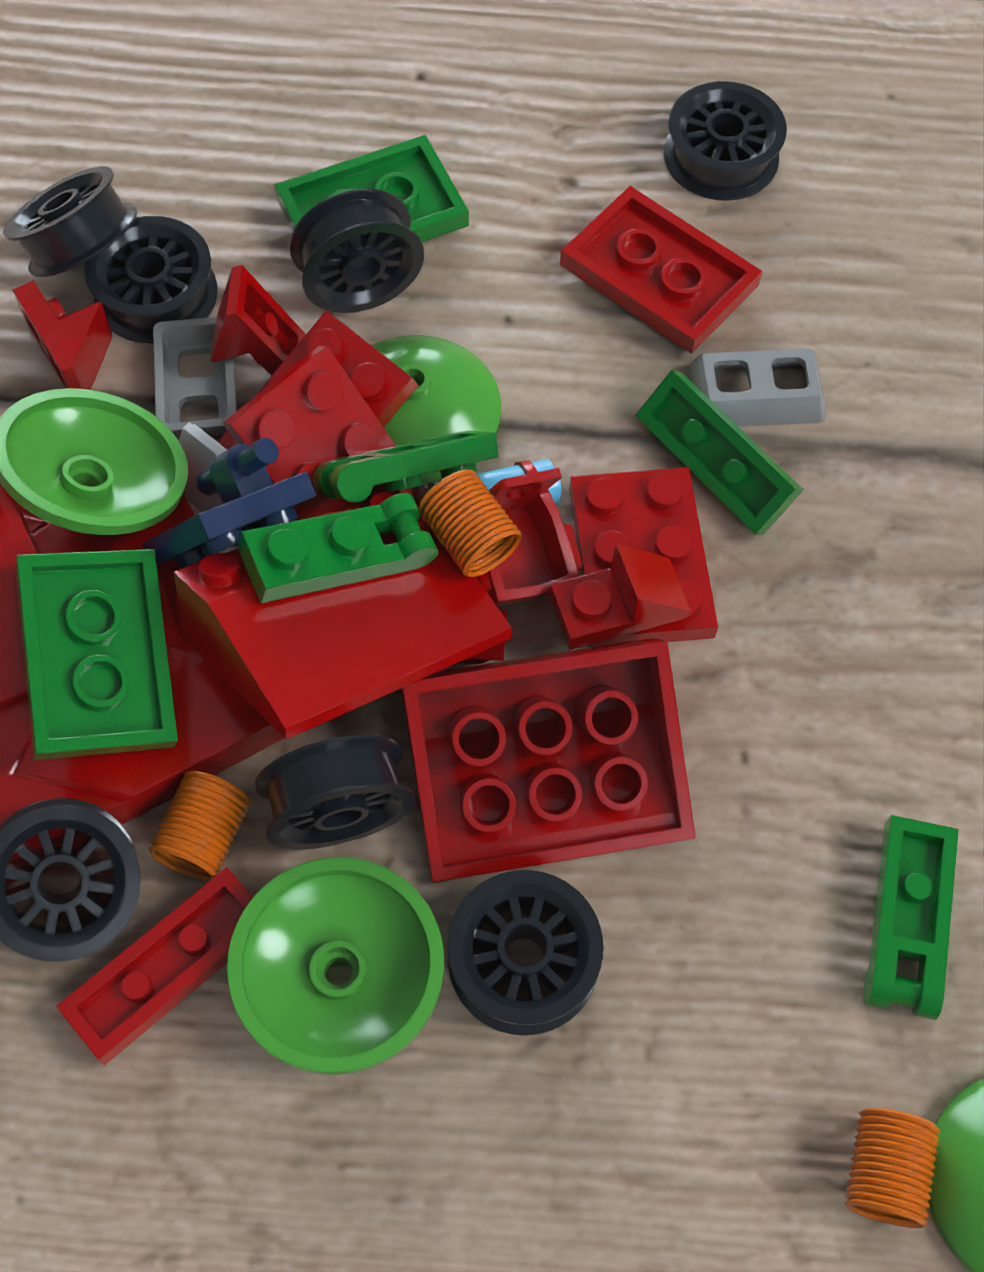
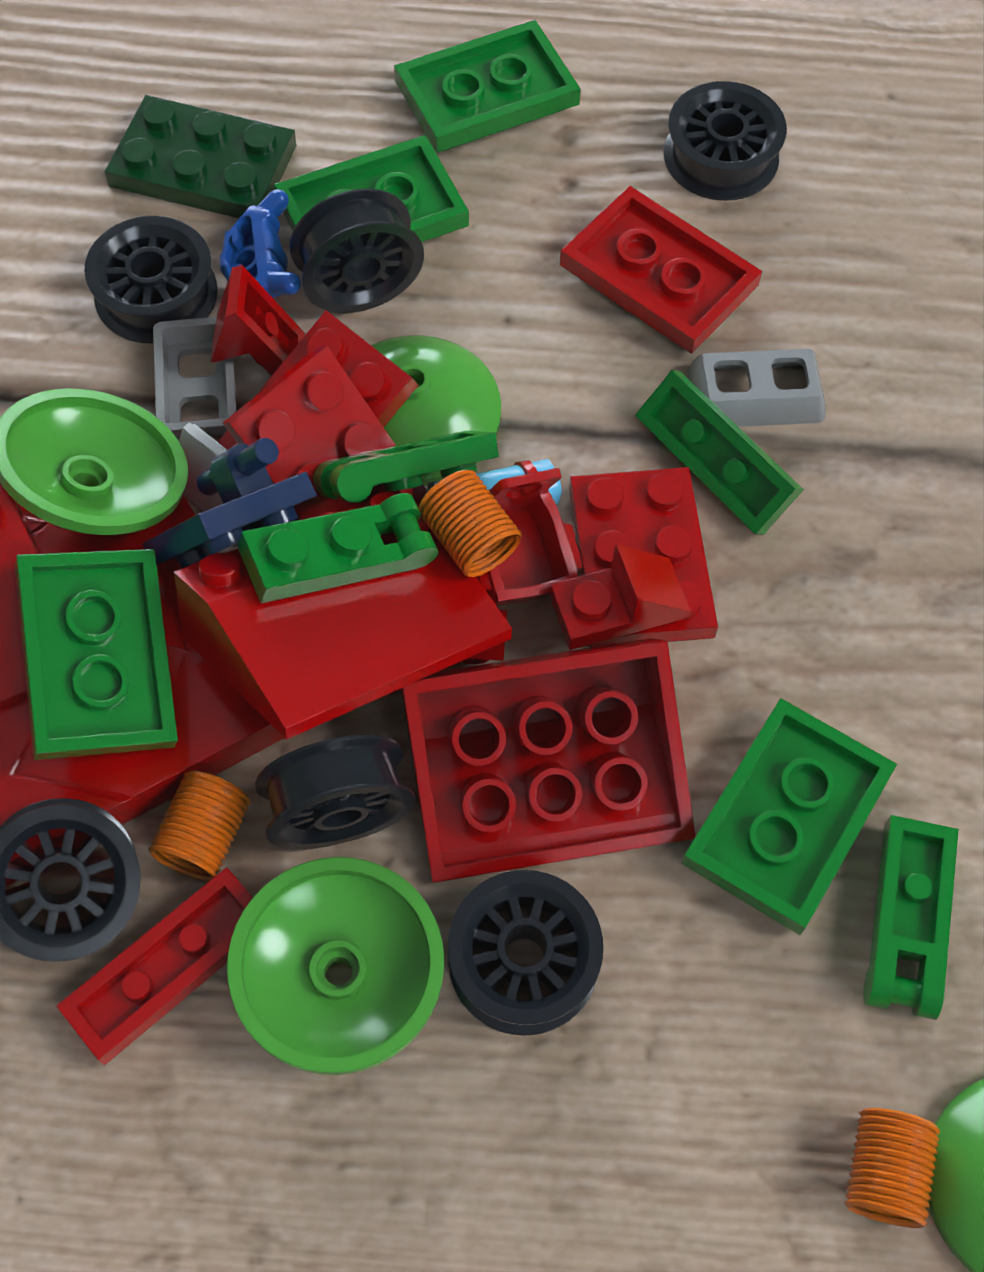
black wheel [3,166,137,277] -> none
red slope [12,280,112,390] -> none
none -> dark green plate [104,95,297,218]
none -> blue piece [219,189,301,298]
none -> green plate [394,19,581,153]
none -> green plate [681,698,897,935]

